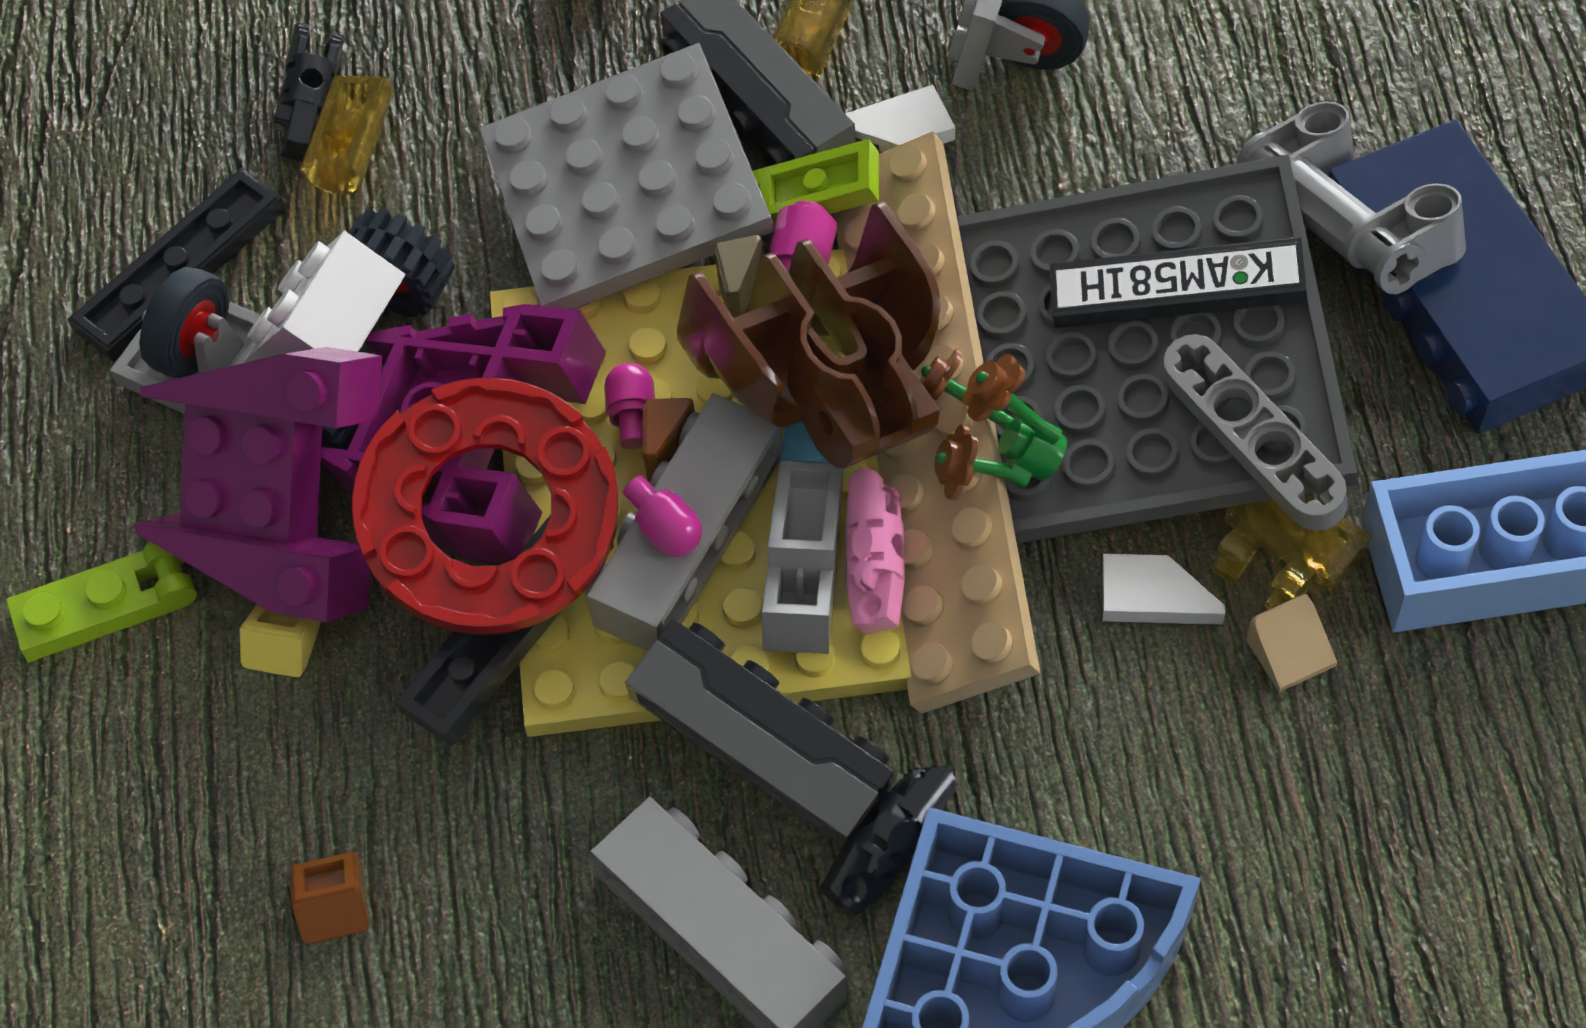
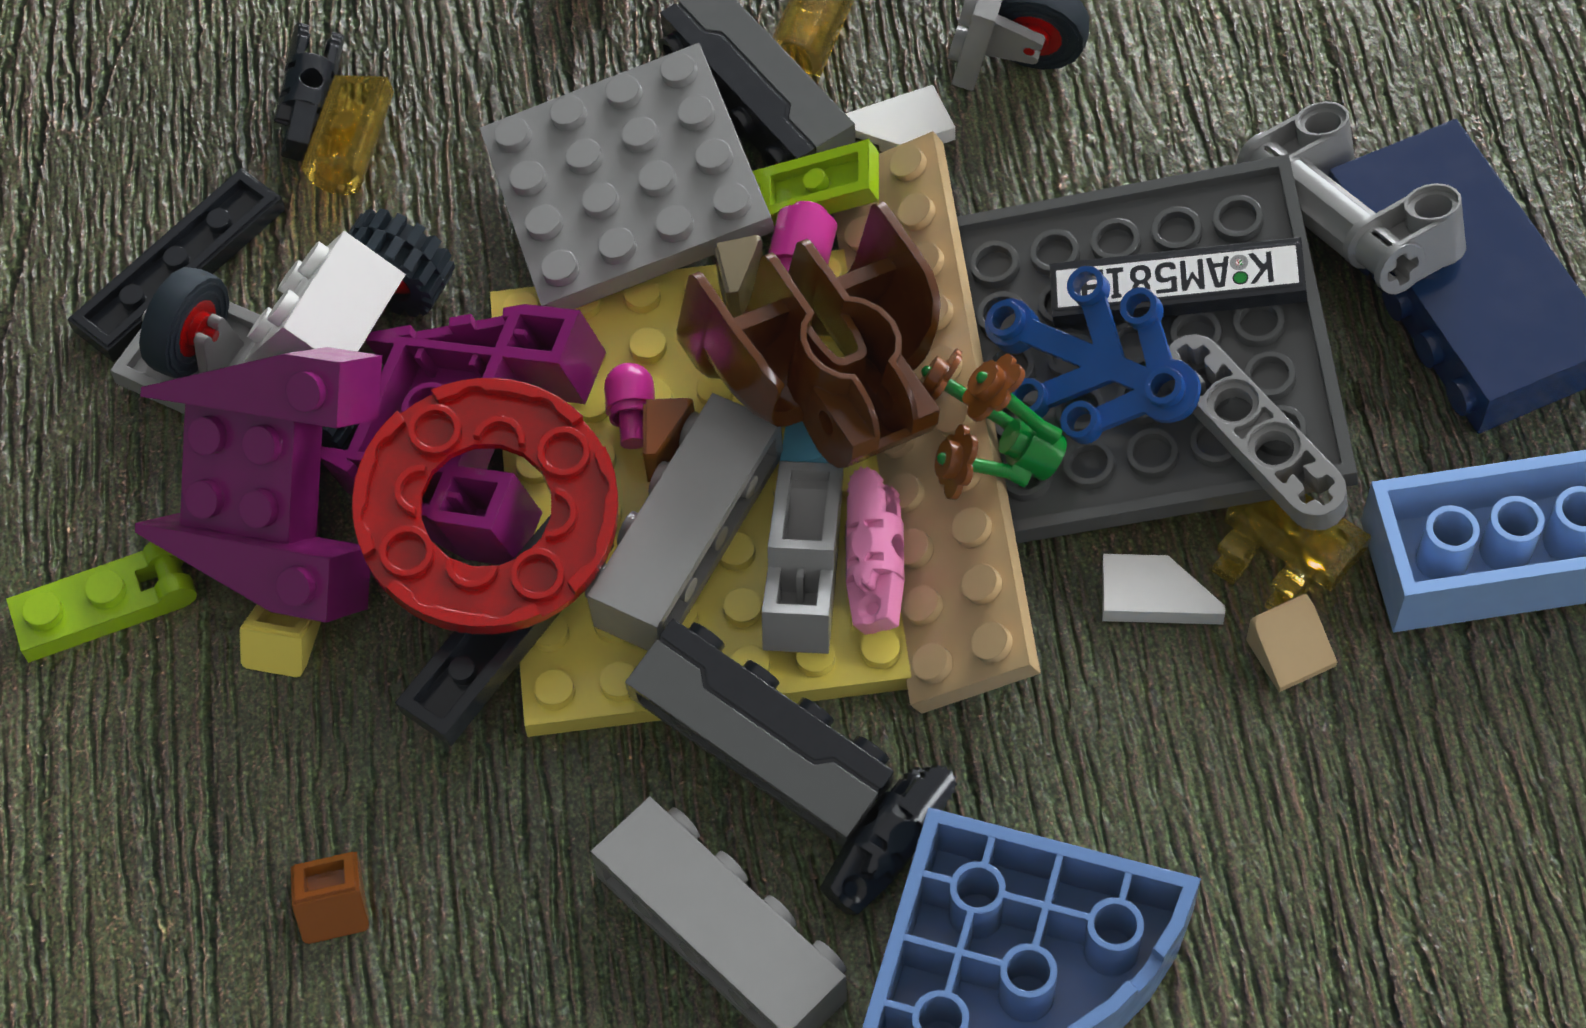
dark pink cylinder [623,475,702,557] -> none
none -> blue plant [985,266,1201,444]

